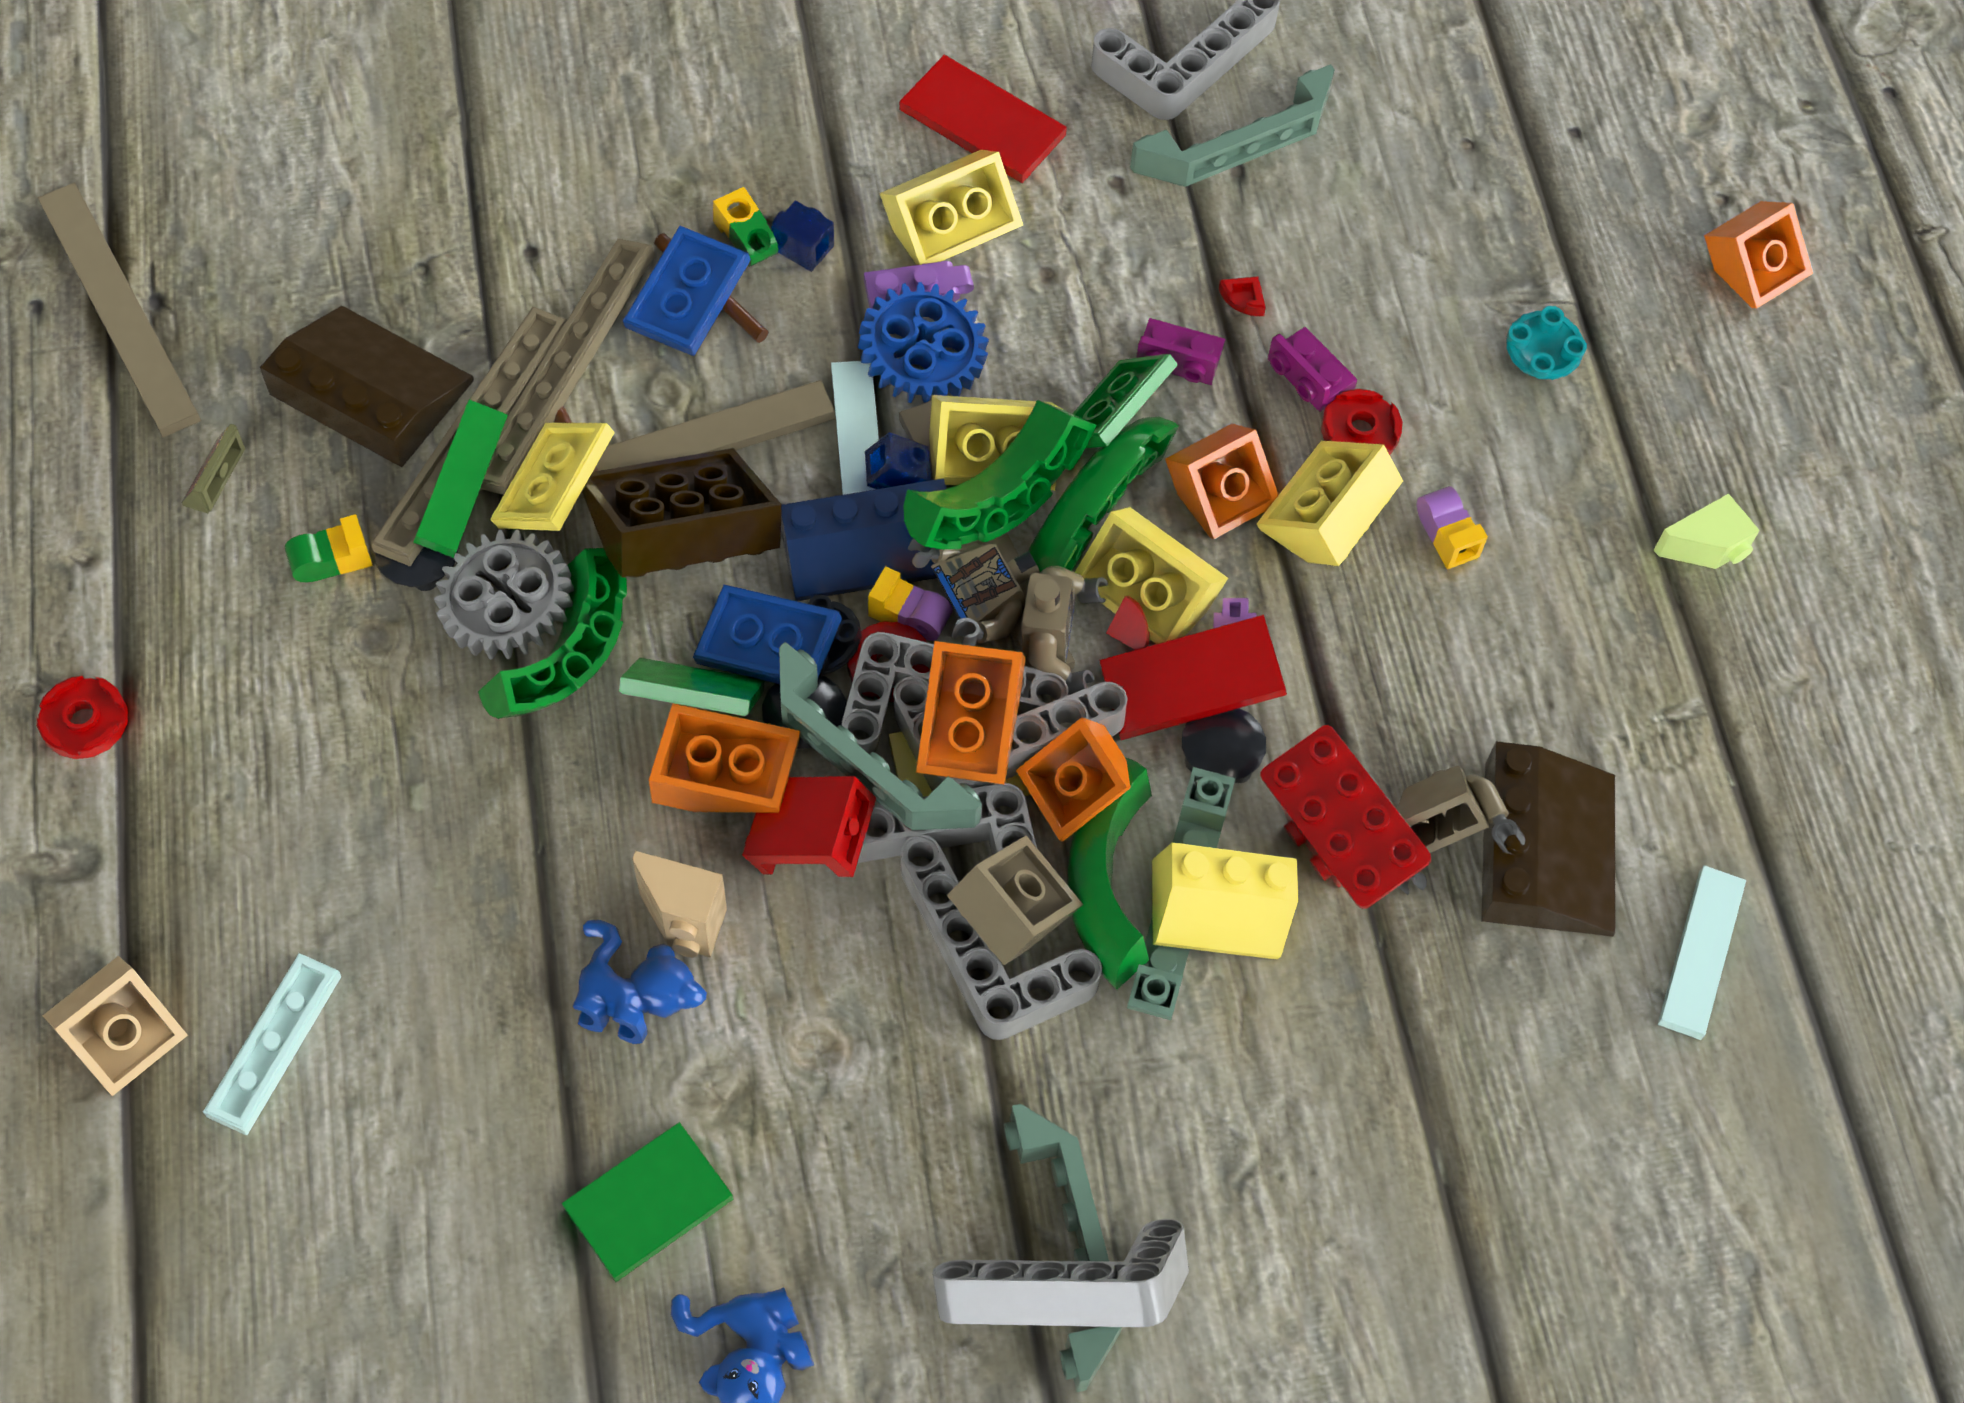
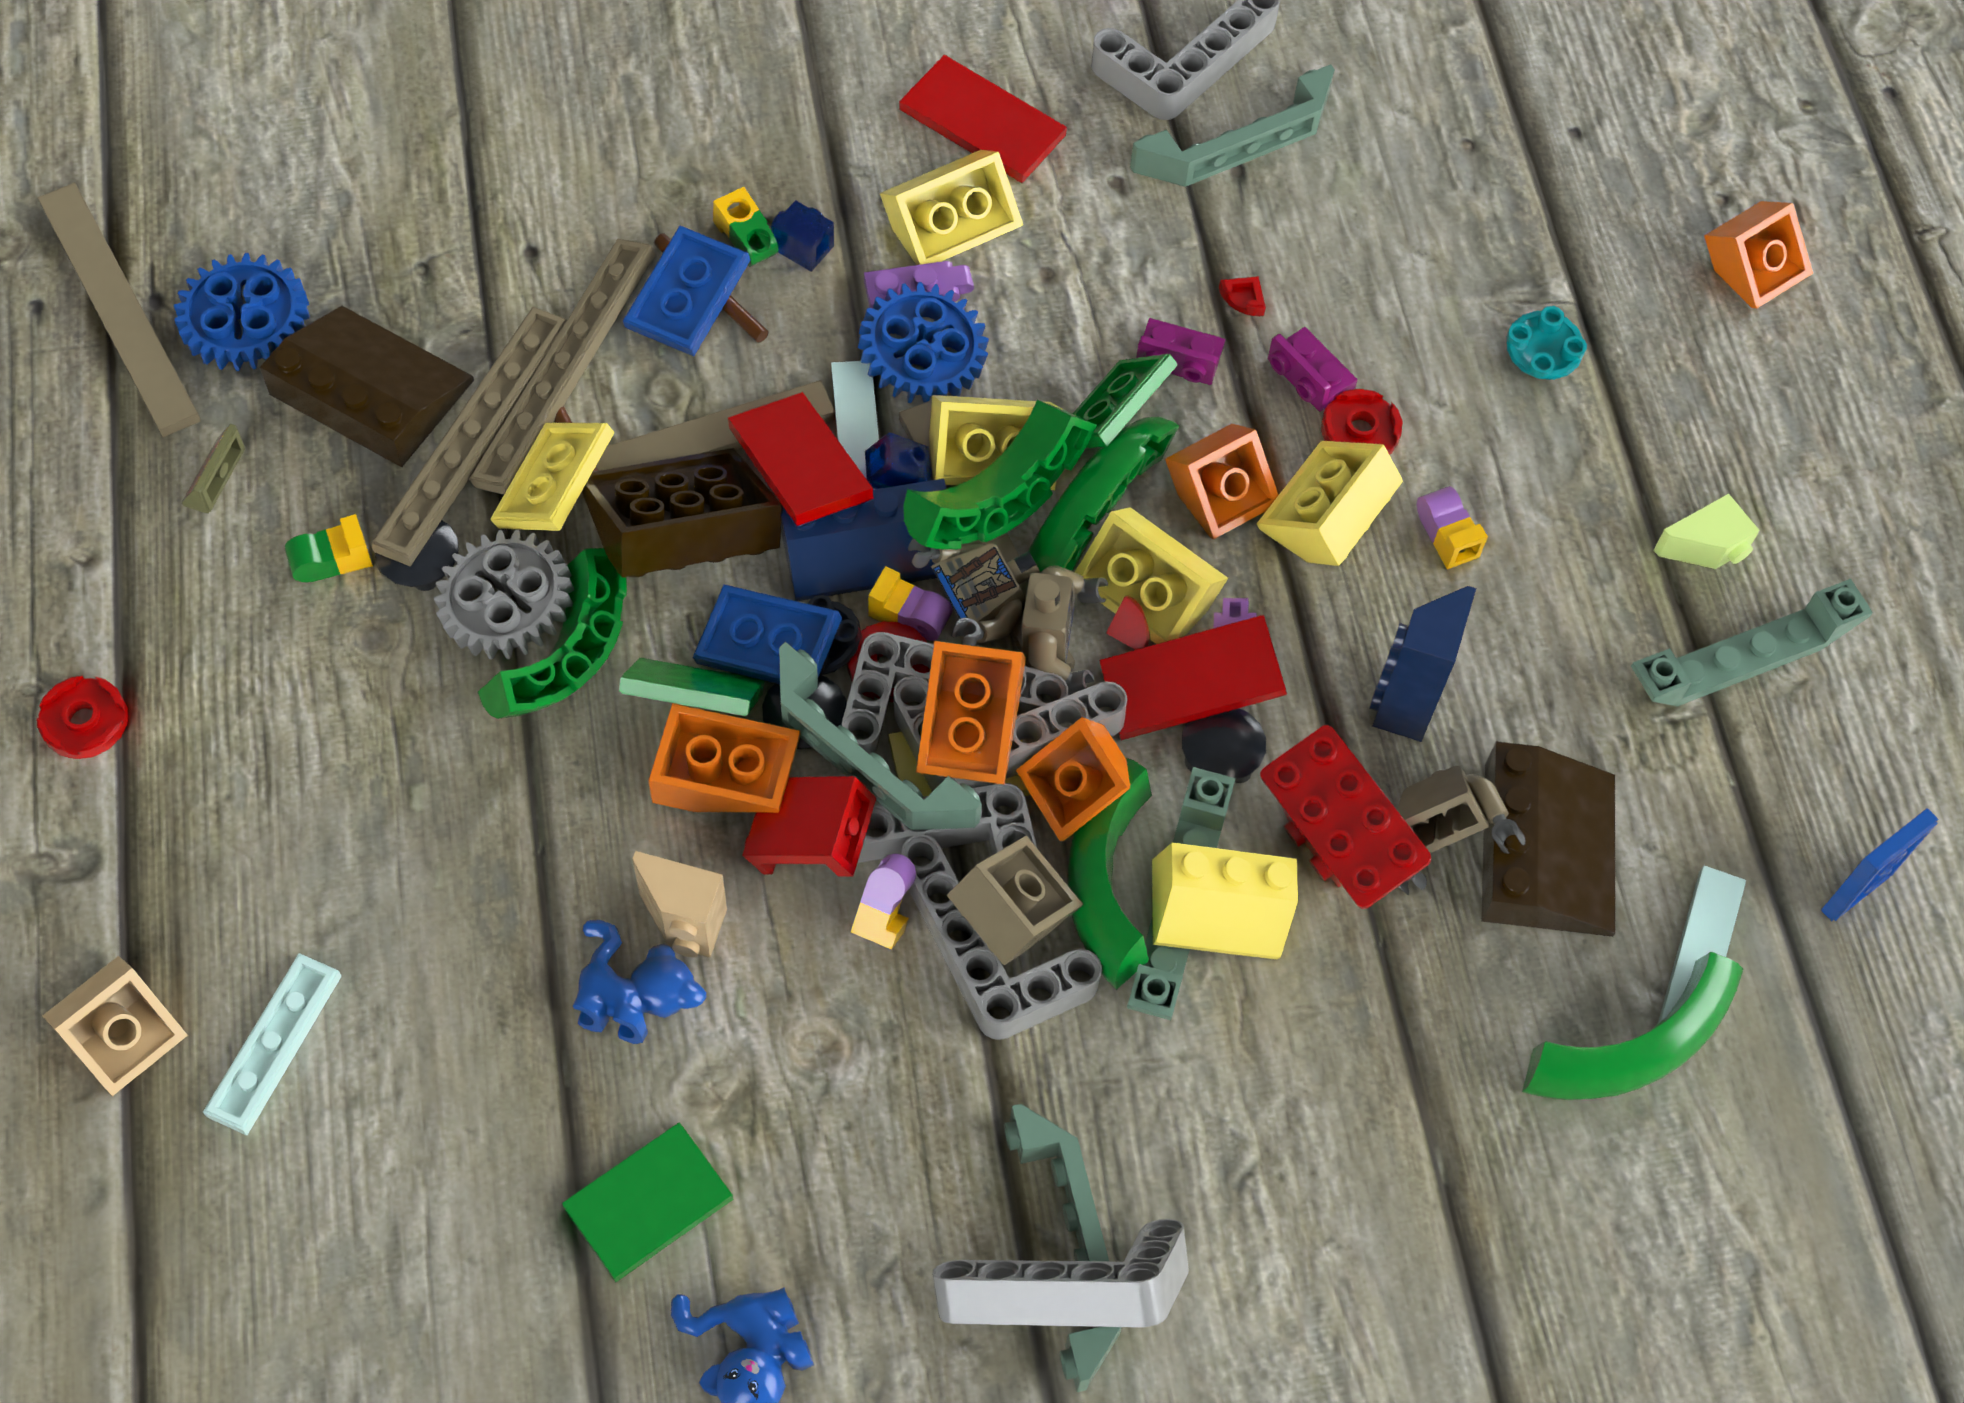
green tile [413,399,508,558] -> none
none -> blue gear [174,253,310,371]
none -> red tile [728,392,874,526]
none -> leg [851,853,916,950]
none -> dark blue slope [1369,586,1477,742]
none -> green brick [1522,952,1743,1100]
none -> sand green slope [1631,579,1873,707]
none -> blue tile [1821,808,1939,921]

